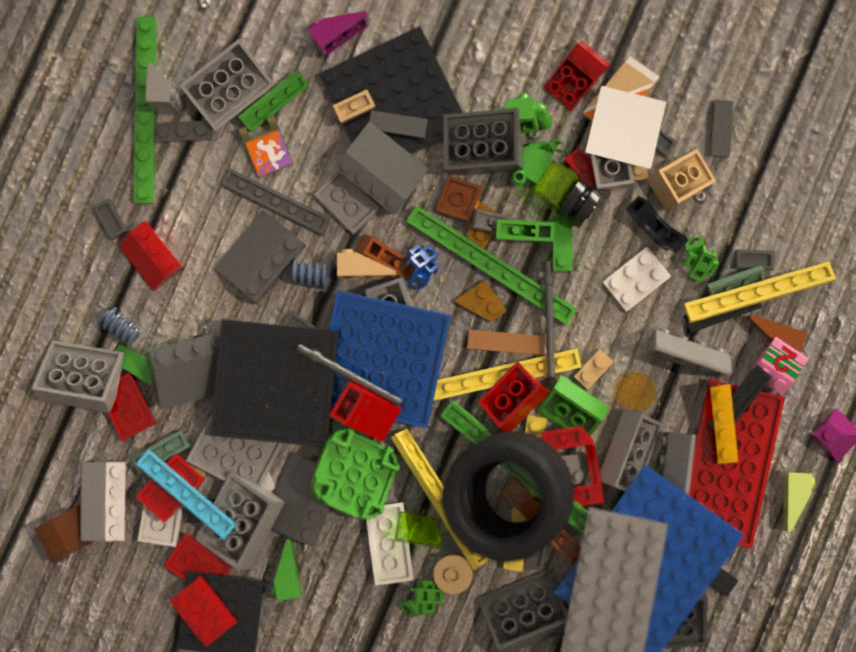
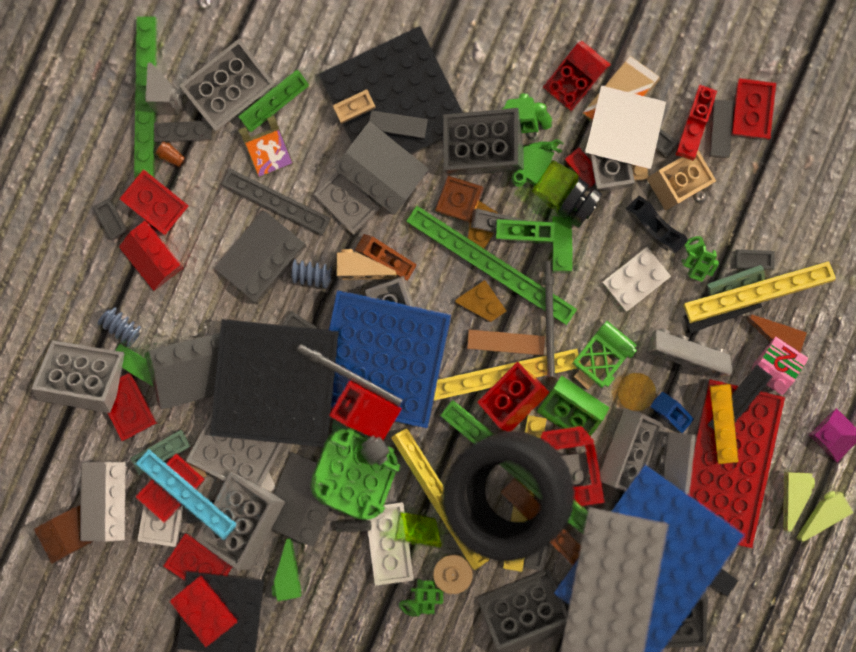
magenta slope [308,11,369,58] -> none
blue piece [405,245,440,290] -> none
none -> red plate [119,169,189,235]
none -> dark orange cone [155,141,185,167]
none -> dark grey axle [335,520,372,533]
none -> dark grey head [361,436,390,466]
none -> bright green piece [572,321,637,388]
none -> blue slope [650,392,694,433]
none -> red slope [675,84,717,161]
none -> red plate [731,78,776,140]
none -> yellowish green slope [797,490,854,542]

